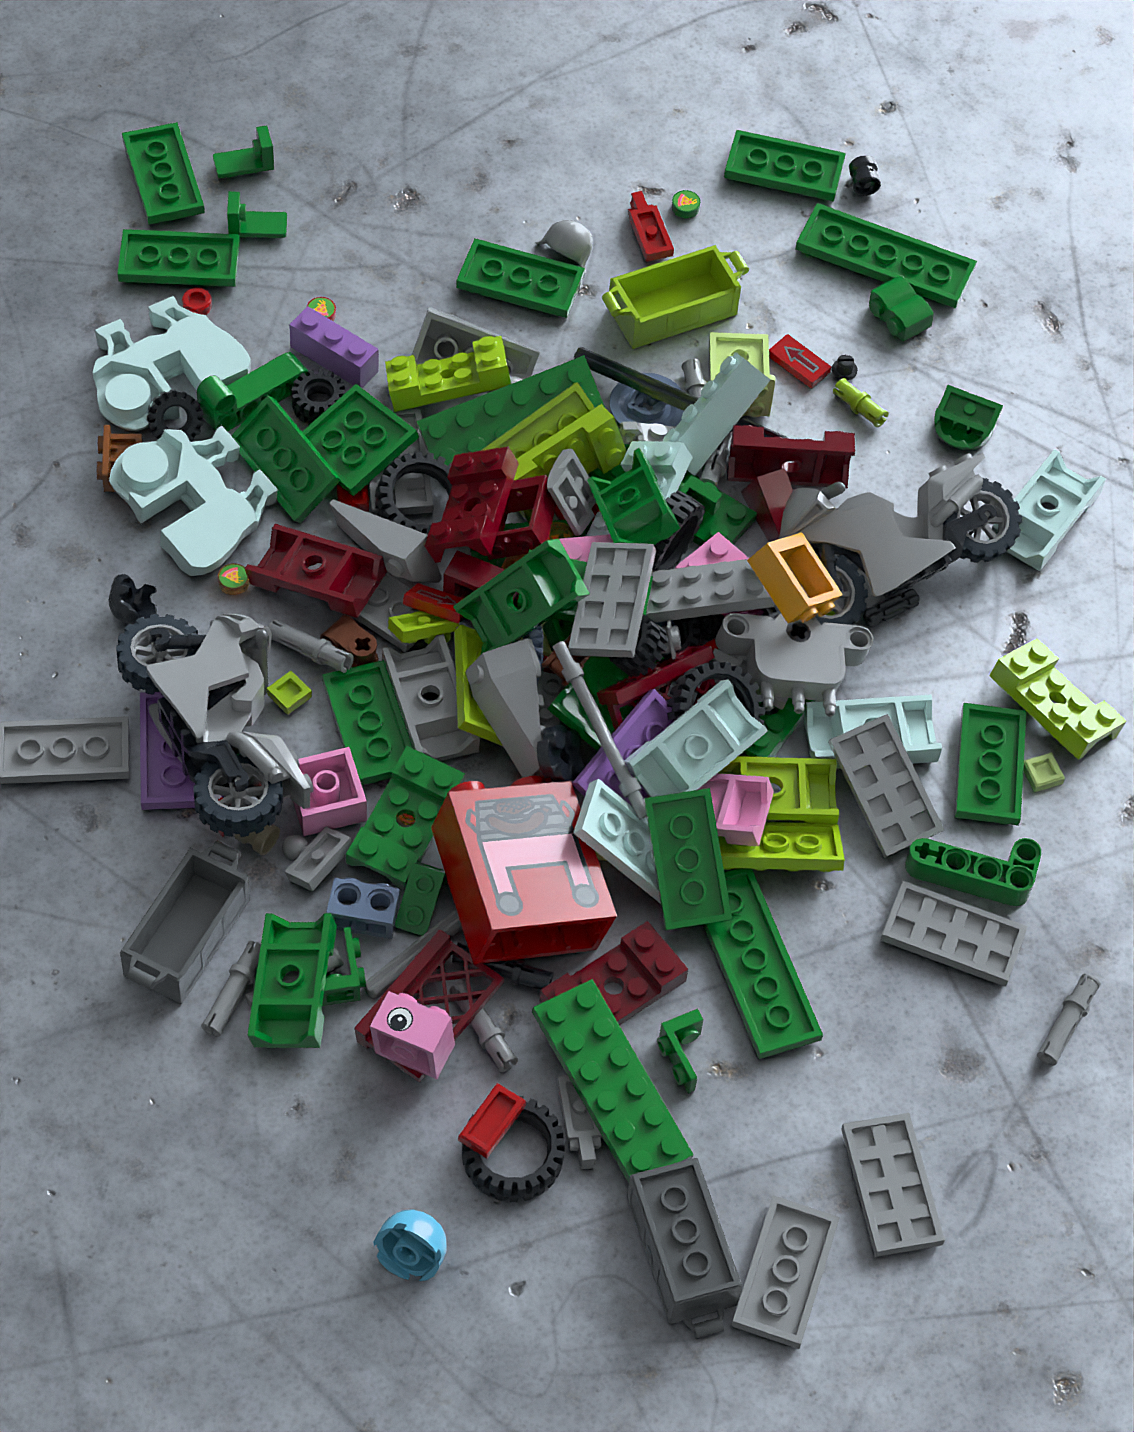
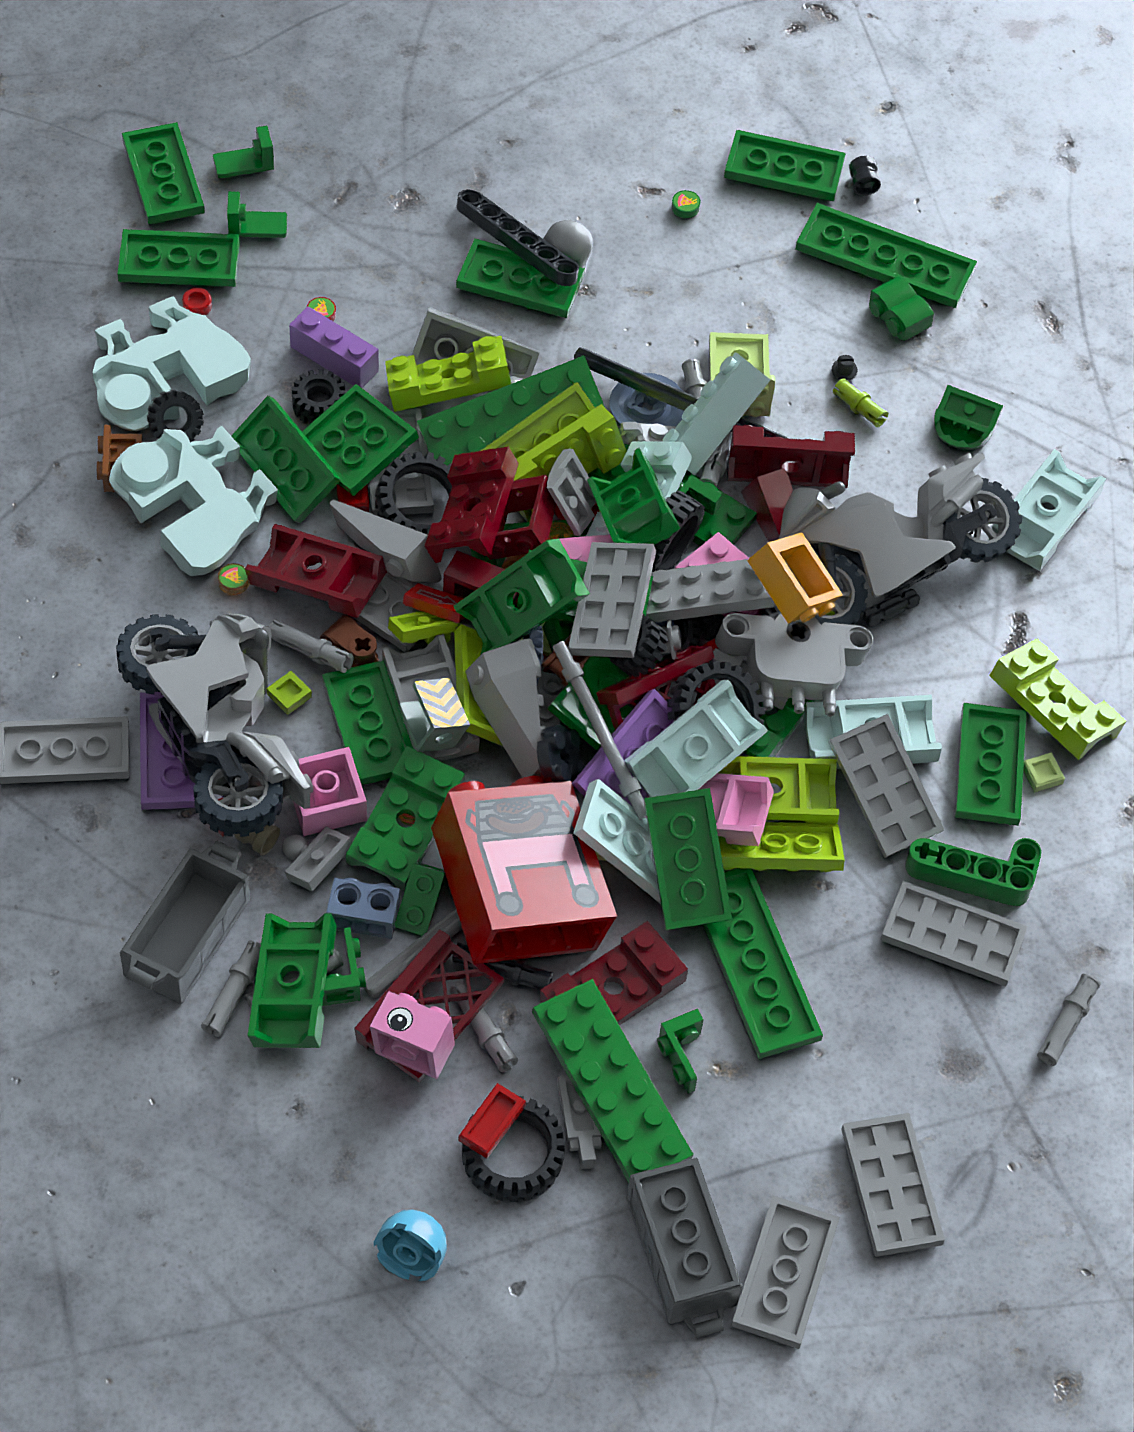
black hair [108,574,157,624] -> none
green beam [196,352,309,432] -> none
lime container [602,245,749,349] -> none
red hinge [628,191,674,262] -> none
red tile [769,334,832,389] -> none
none -> piece [398,678,470,752]
none -> black beam [456,189,579,286]

